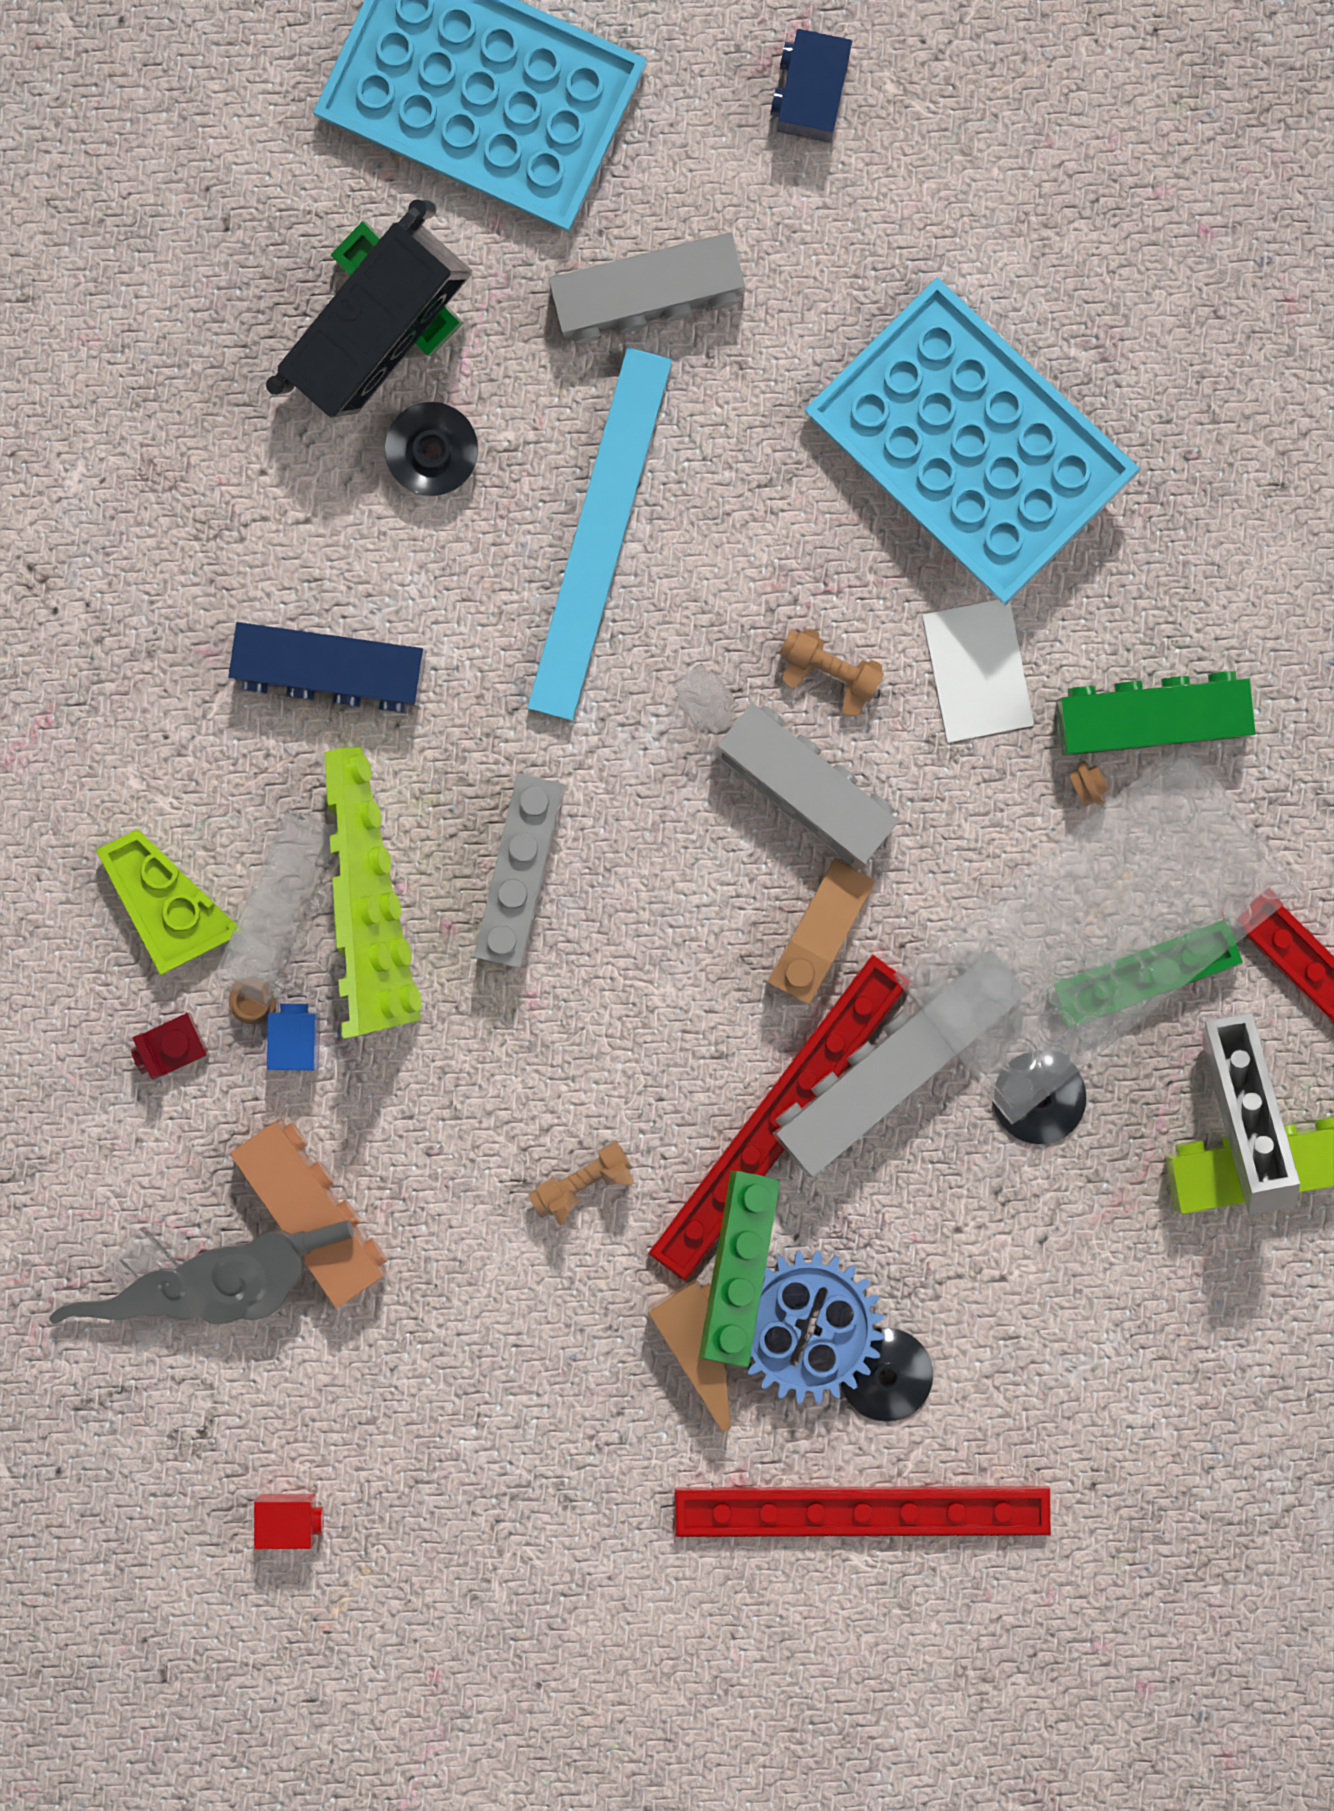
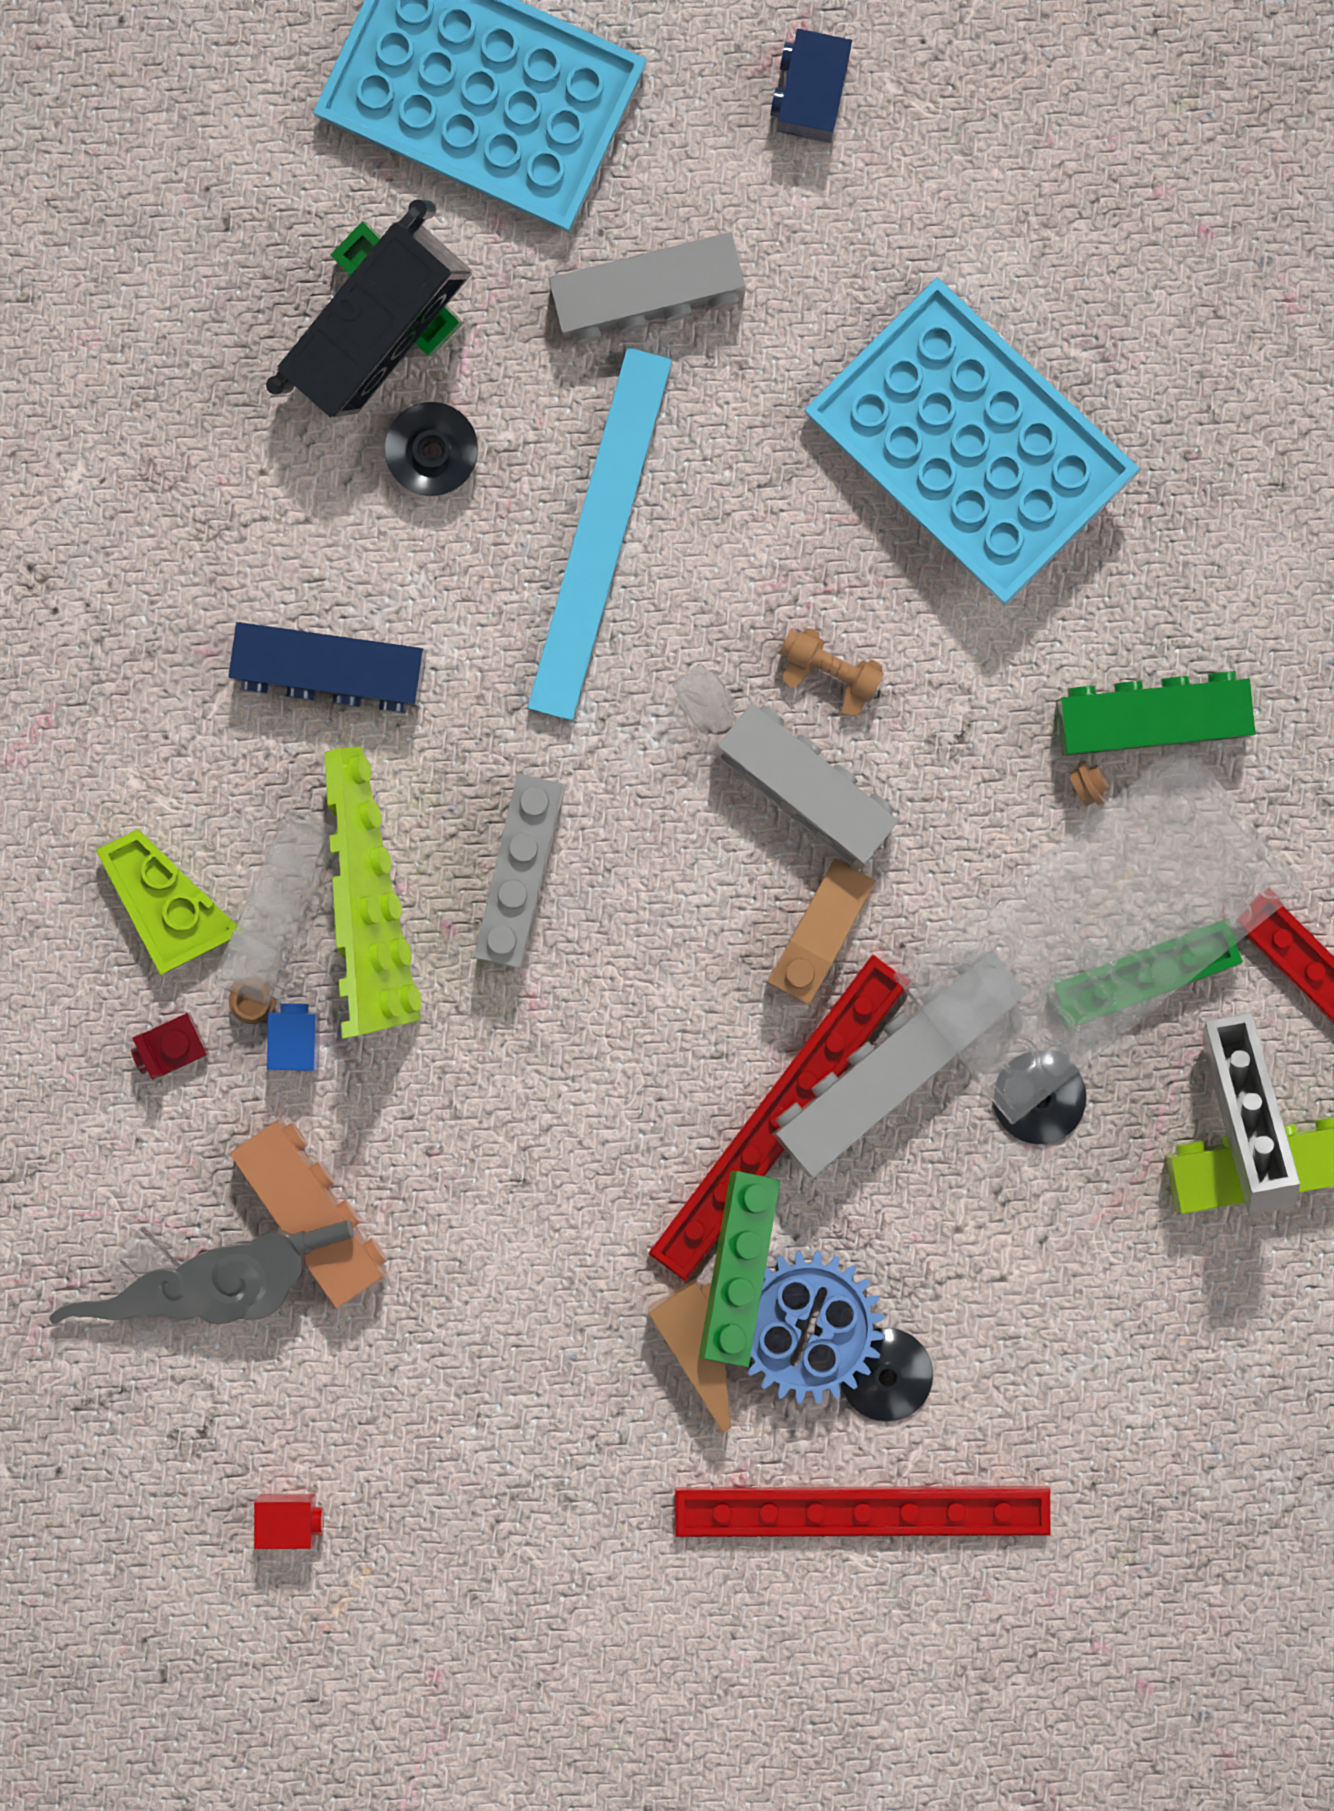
medium nougat piece [528,1140,634,1225] -> none
white sticker [922,600,1035,743] -> none

